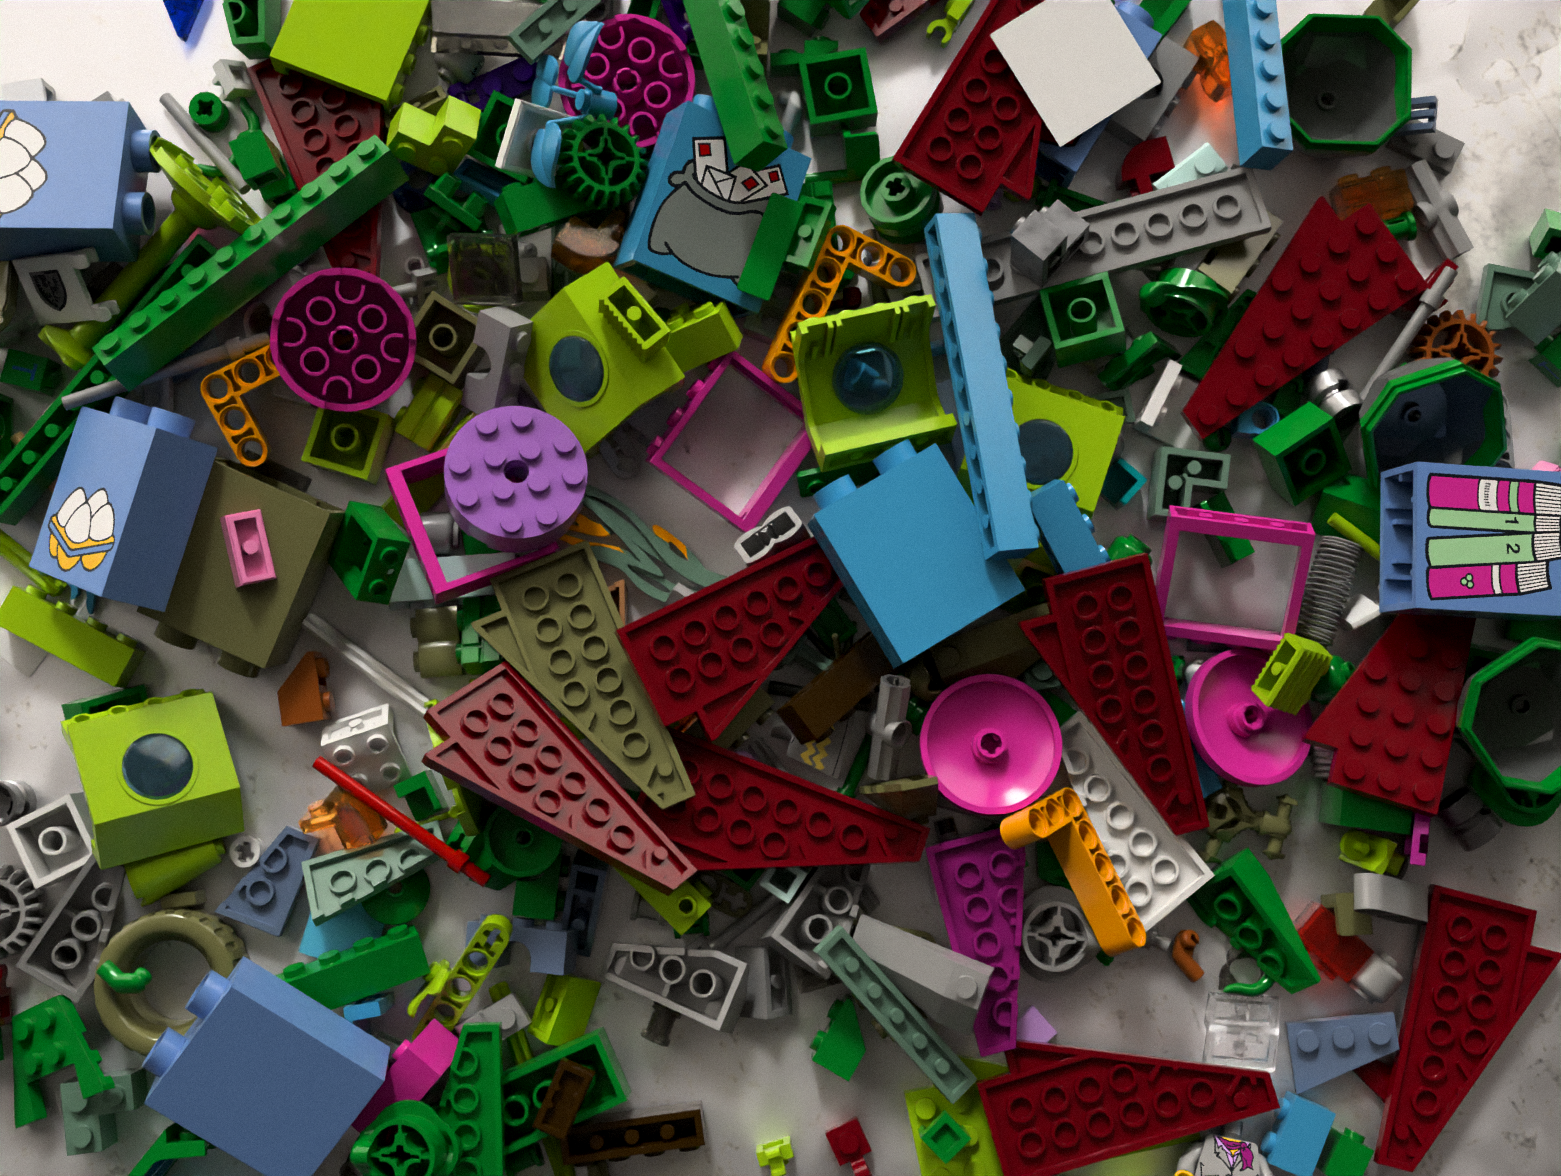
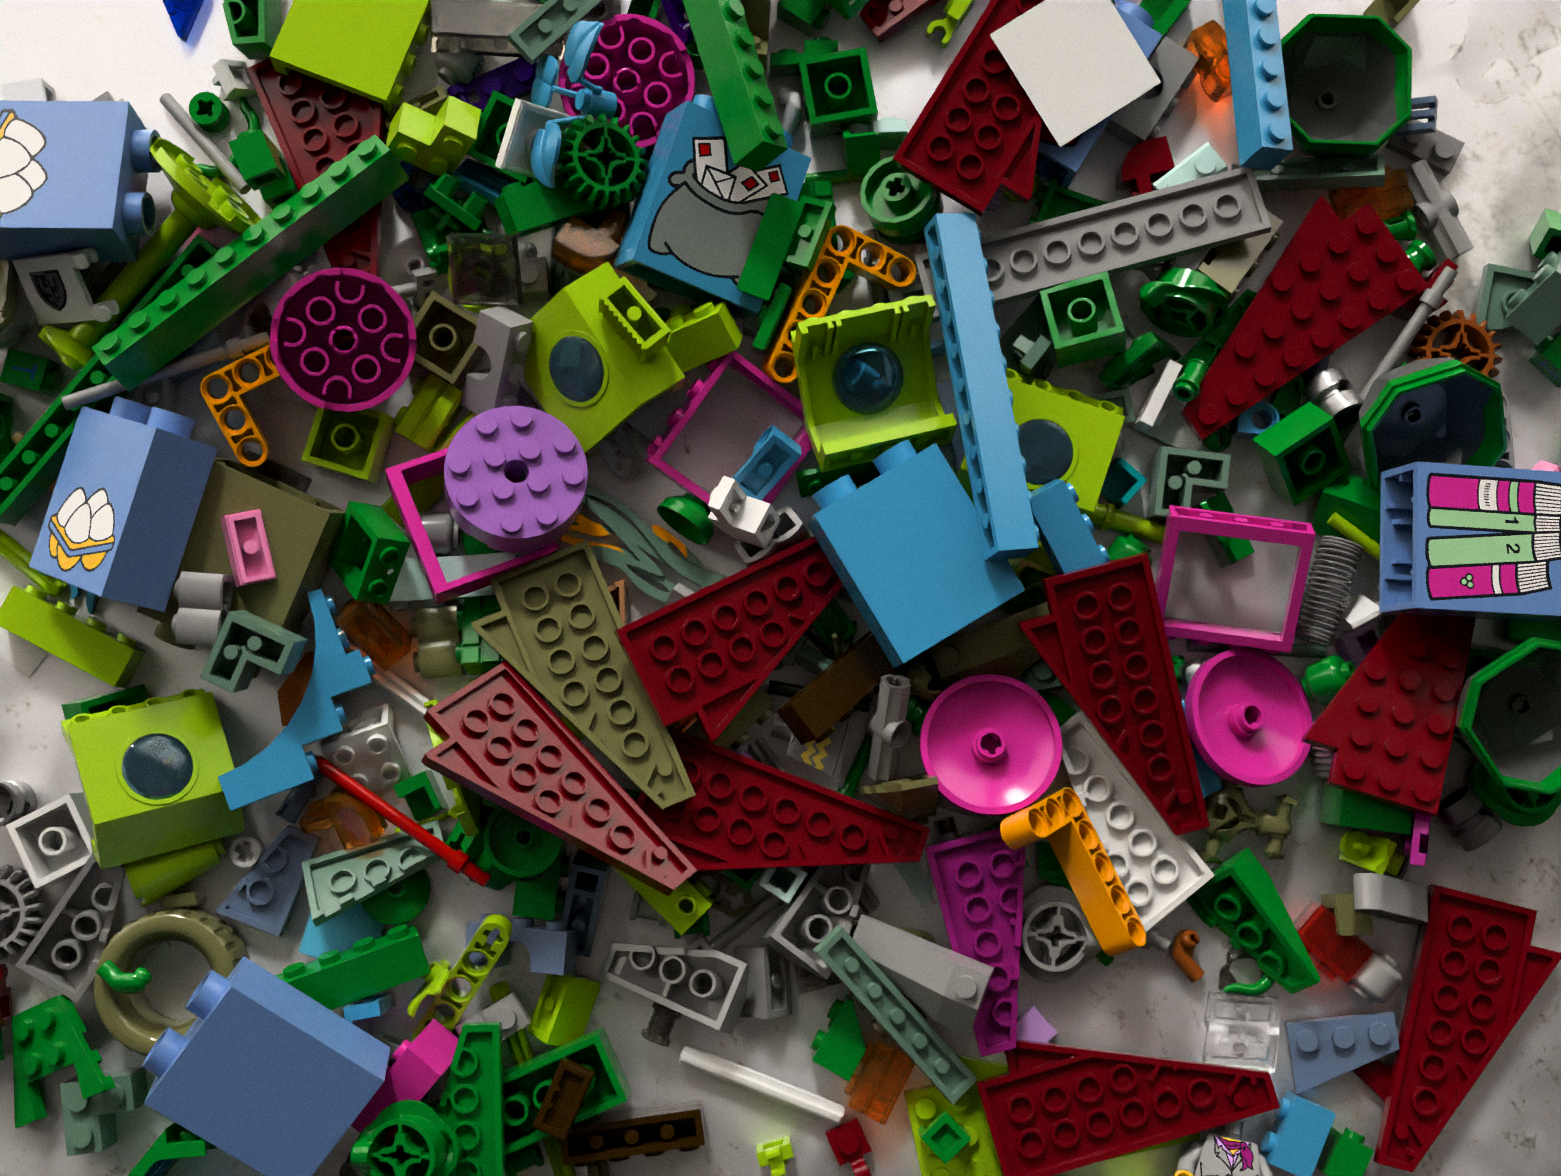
dark red hand [827,287,862,311] -> none
flat silver brick [1010,199,1090,288] -> none
lime brick [1251,632,1333,716] -> none
none -> light grey brick [171,571,234,646]
none -> sand green brick [200,610,308,693]
none -> dark azure arch [218,588,376,811]
none -> sand blue pin [275,753,324,824]
none -> clear orange brick [336,597,412,671]
none -> green piece [657,493,714,546]
none -> white axle [679,1044,845,1125]
none -> white brick [708,476,781,549]
none -> dark azure plate [732,425,801,501]
none -> green plate [752,282,792,357]
none -> clear orange brick [843,1037,915,1125]
none -> light aqua plate [849,117,908,149]
none -> light aqua window [894,863,932,906]
none -> lime pin [1091,503,1166,545]
none -> green pin [1173,358,1208,402]
none -> sand green plate [1253,154,1385,193]
none -> clear purple panel [1332,619,1379,668]
none -> green wheel [1405,239,1437,274]

